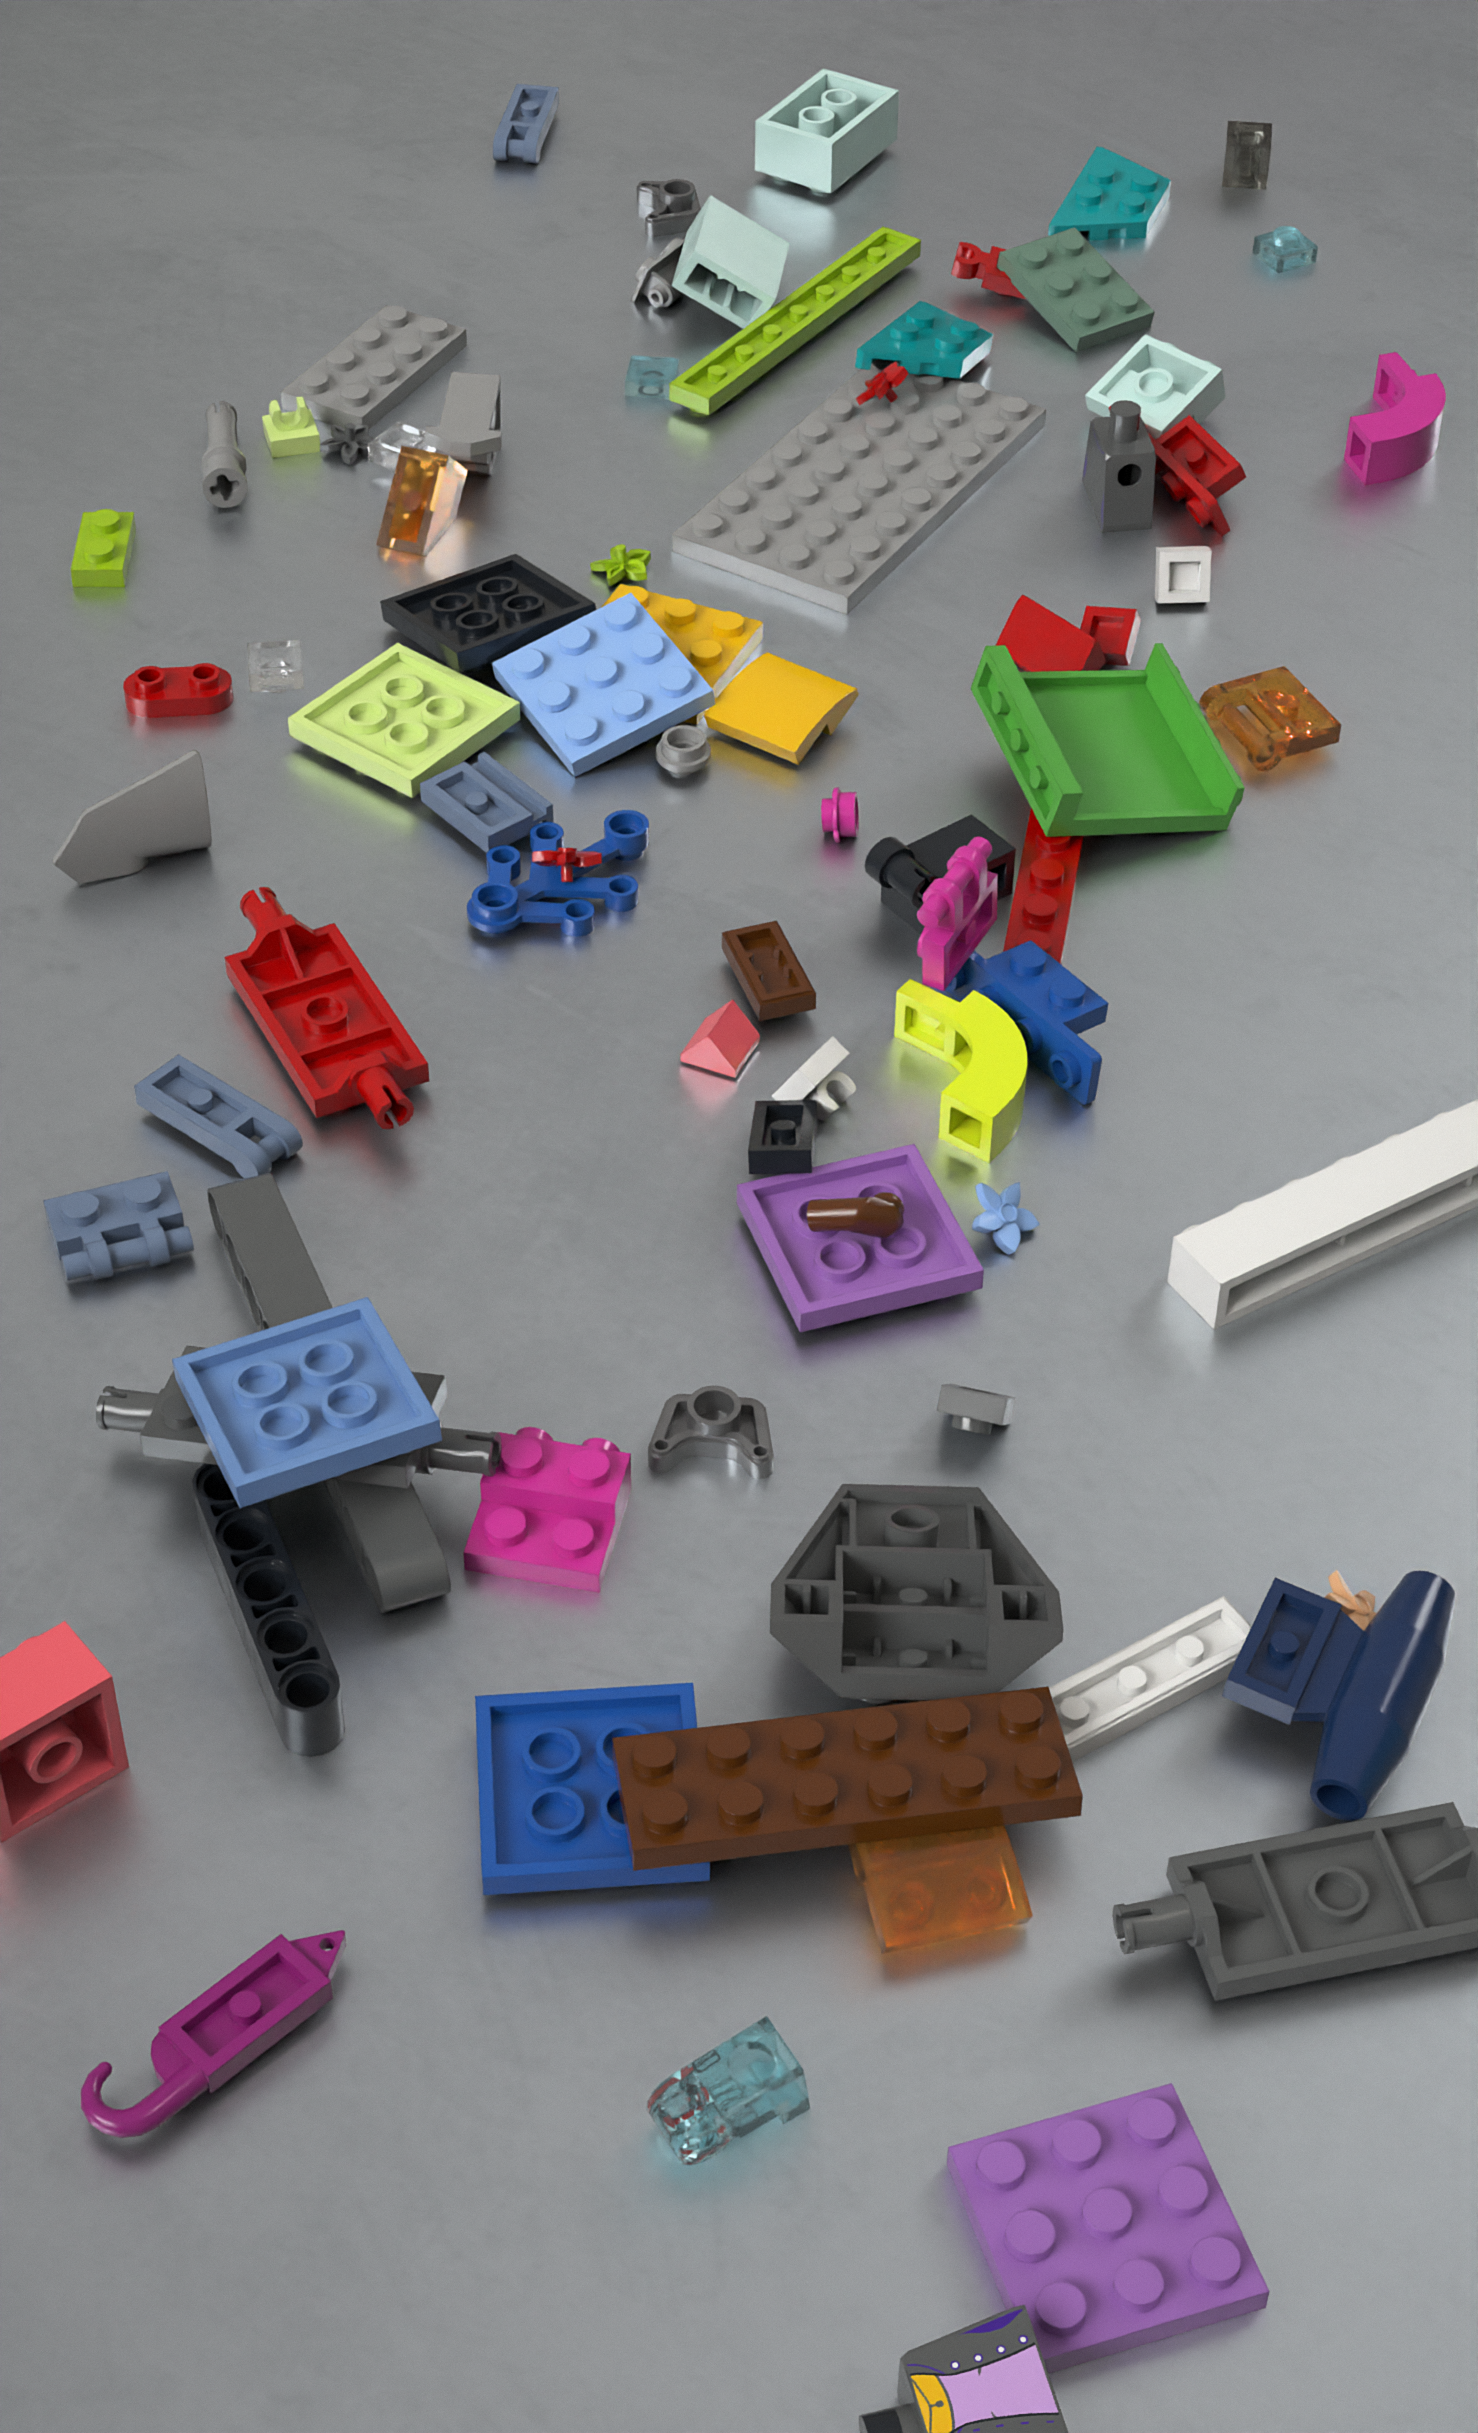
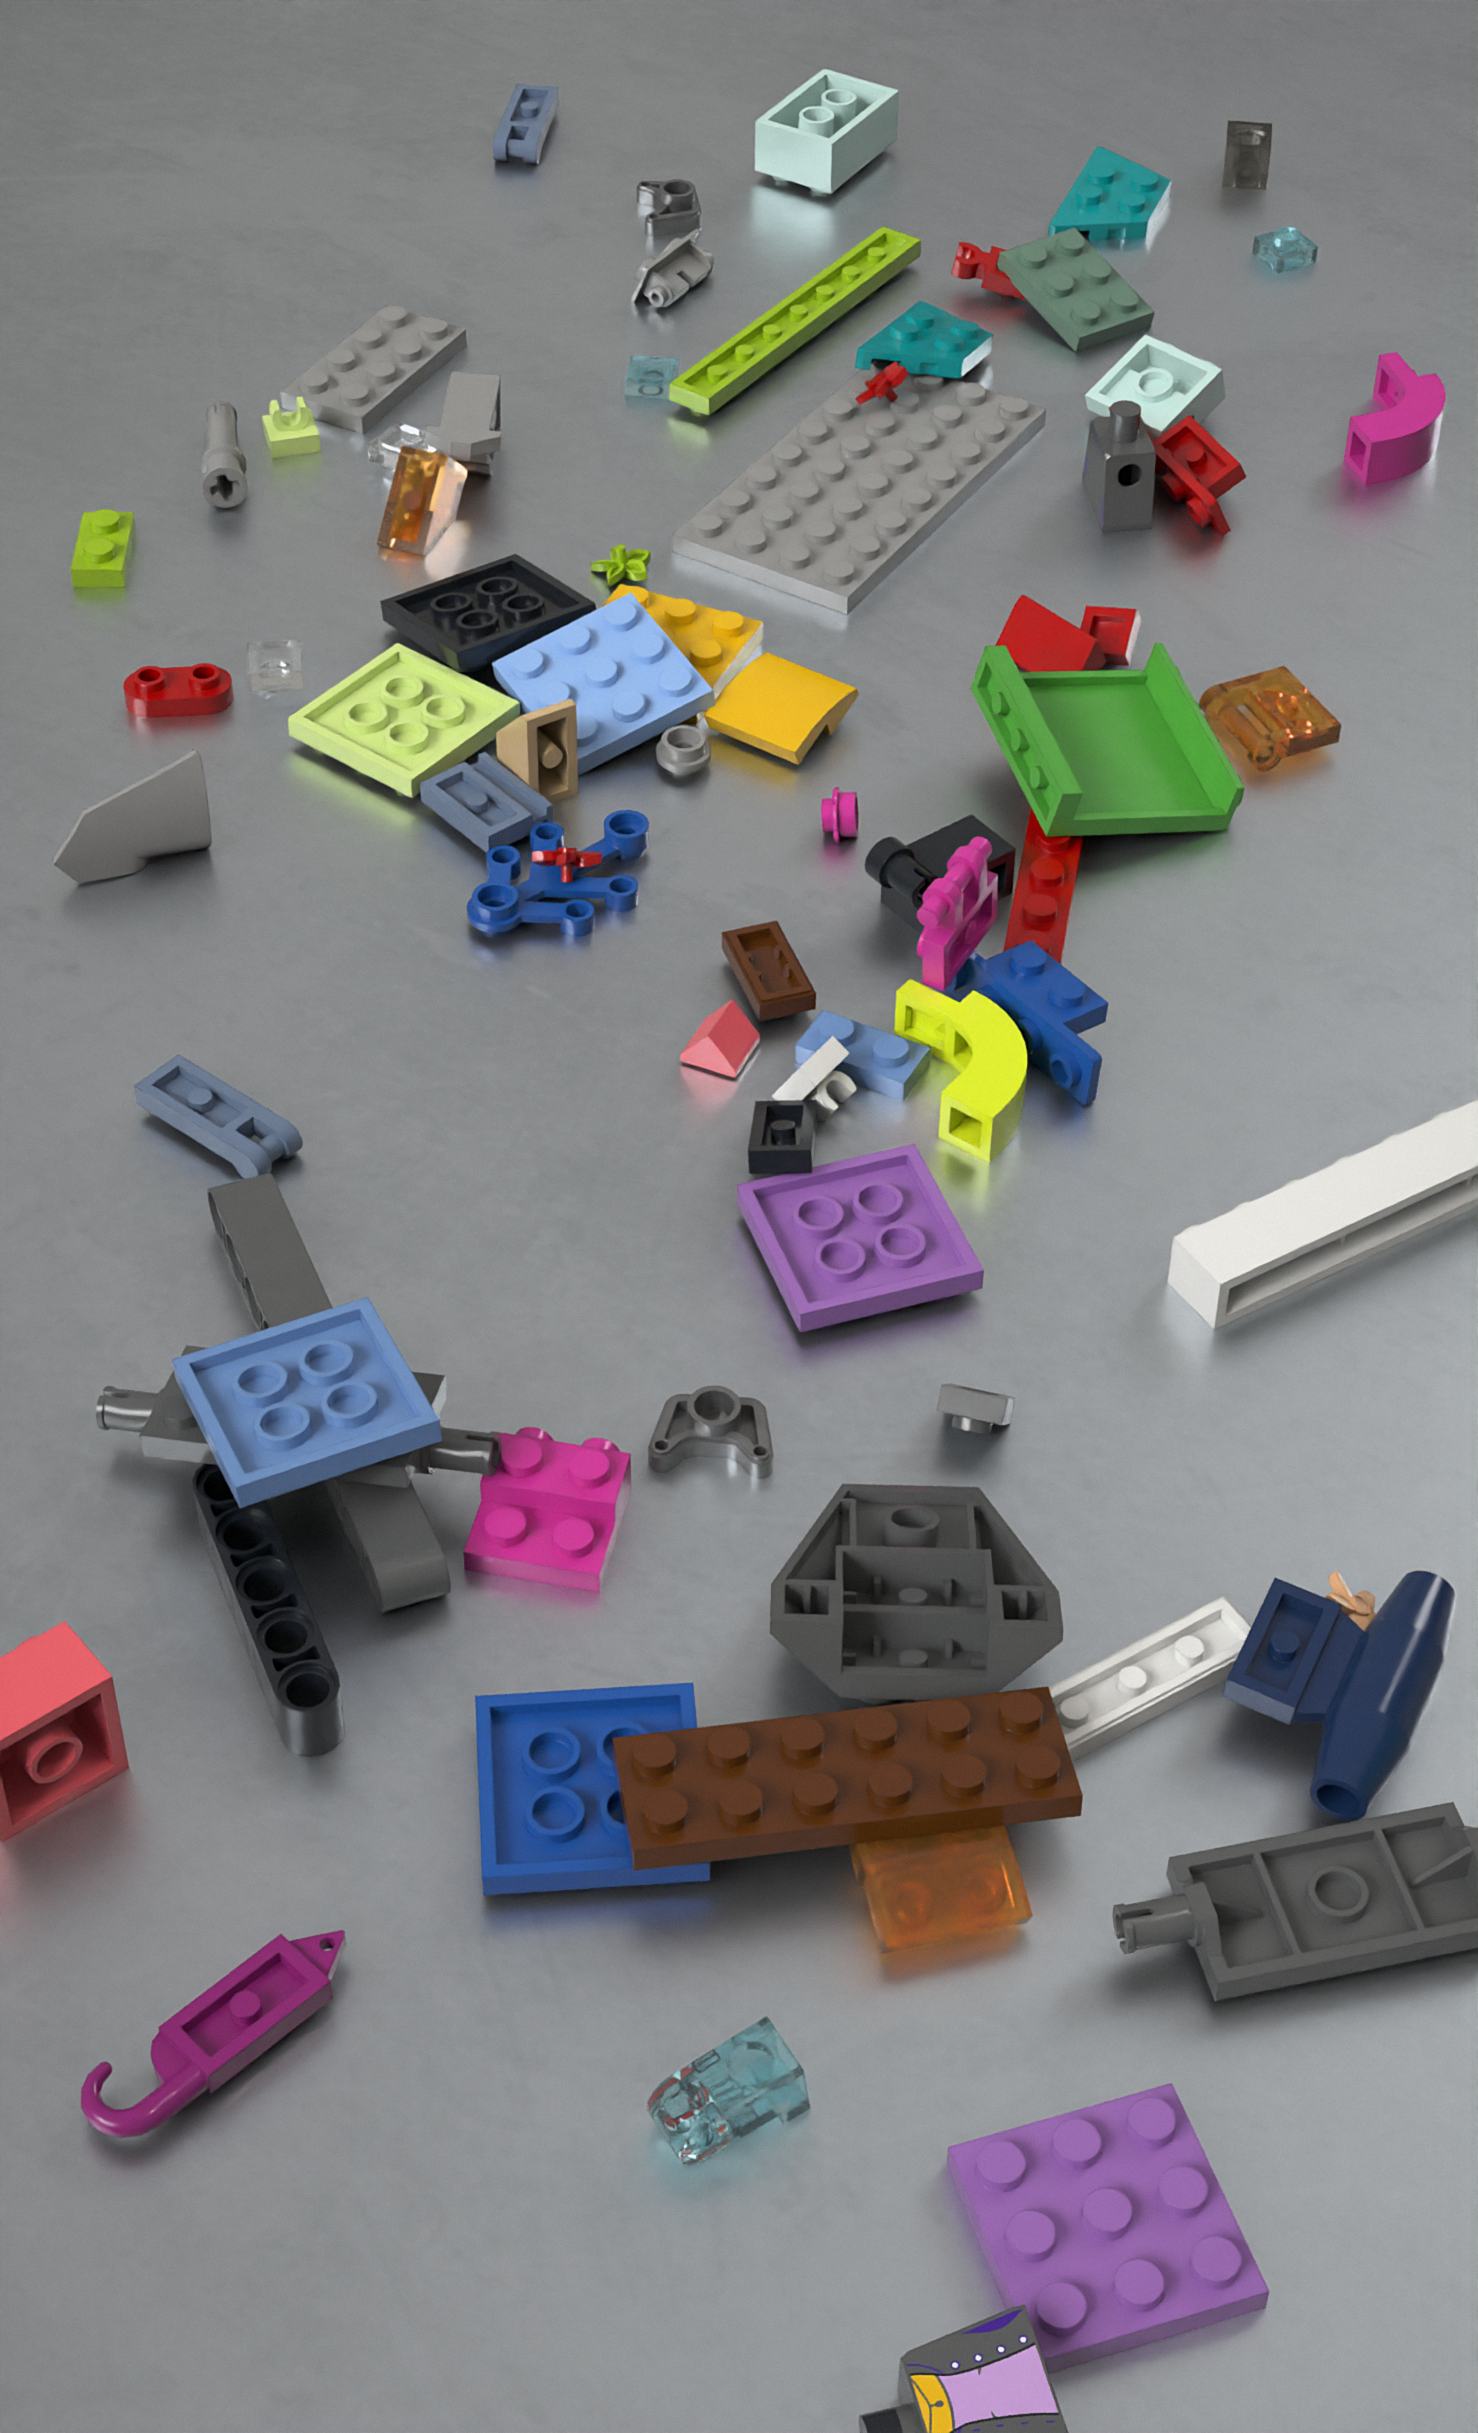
sand blue plate [43,1171,194,1281] -> none
red plate [225,887,429,1130] -> none
dark grey plant [320,423,380,465] -> none
light aqua brick [672,195,790,329] -> none
reddish brown arm [807,1192,905,1238] -> none
light blue plant [972,1182,1040,1255] -> none
white tile [1155,546,1212,603] -> none
none -> tan slope [496,699,578,804]
none -> medium blue plate [795,1010,931,1101]

